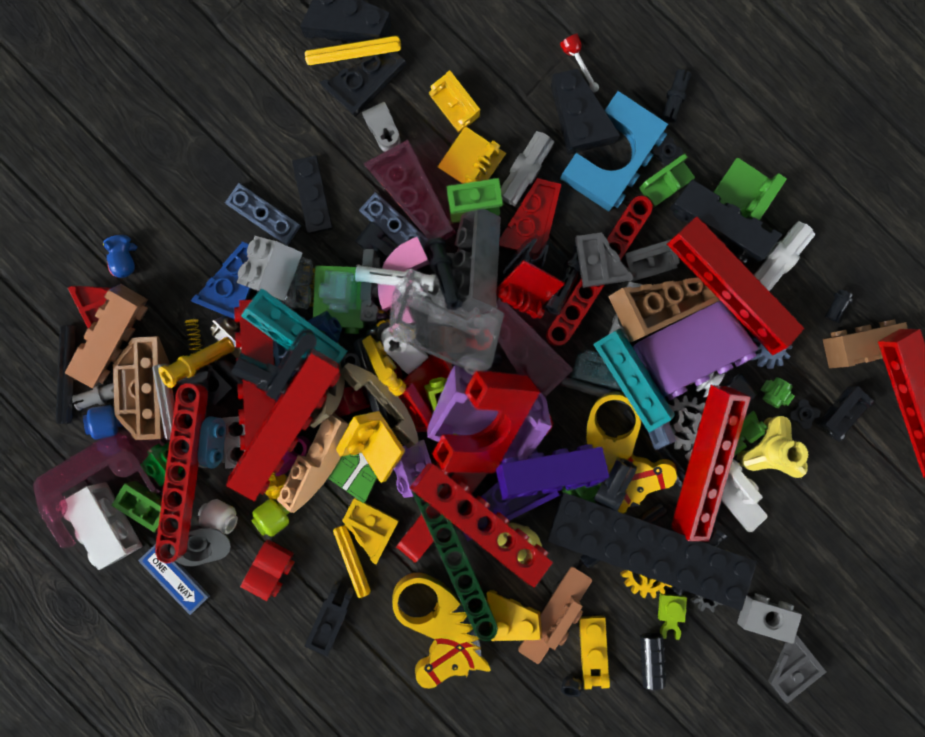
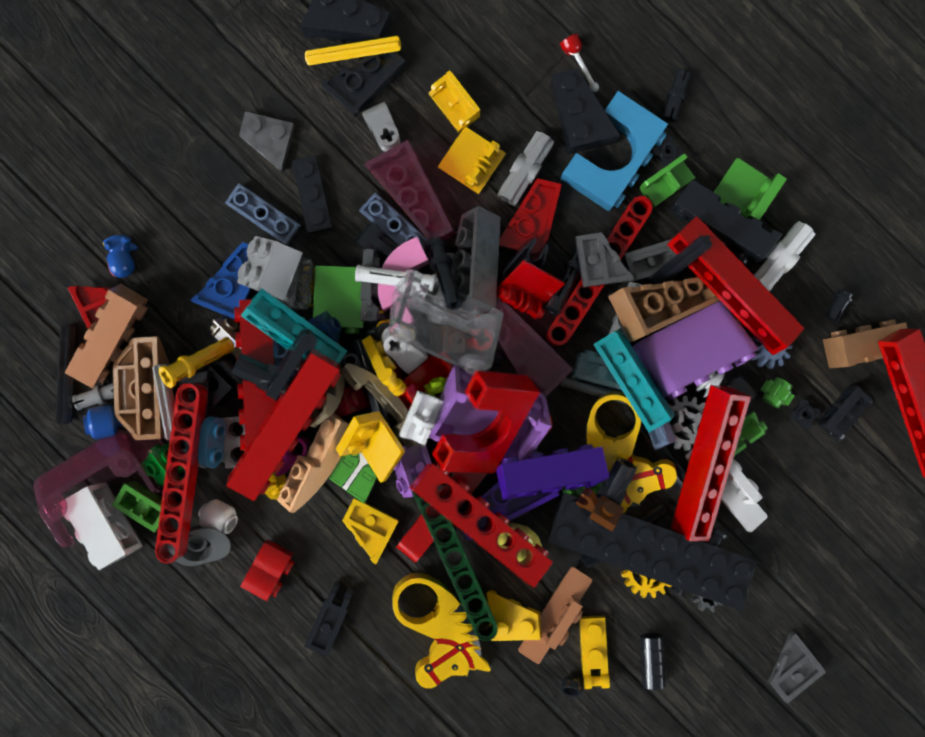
tile [138,544,210,615] -> none
yellow piece [185,319,202,355] -> none
lime head [251,499,290,537] -> none
clear light blue brick [319,271,358,313] -> none
yellow axle [333,525,371,598] -> none
bright green panel [447,178,503,223] -> none
lime plate [658,593,687,640] -> none
light yellow wheel [736,416,808,478] -> none
light grey brick [737,593,802,644] -> none
none -> flat silver wing [239,111,295,171]
none -> white hips [399,391,443,445]
none -> reddish brown plate [576,487,624,531]
none -> black axle [647,235,712,285]

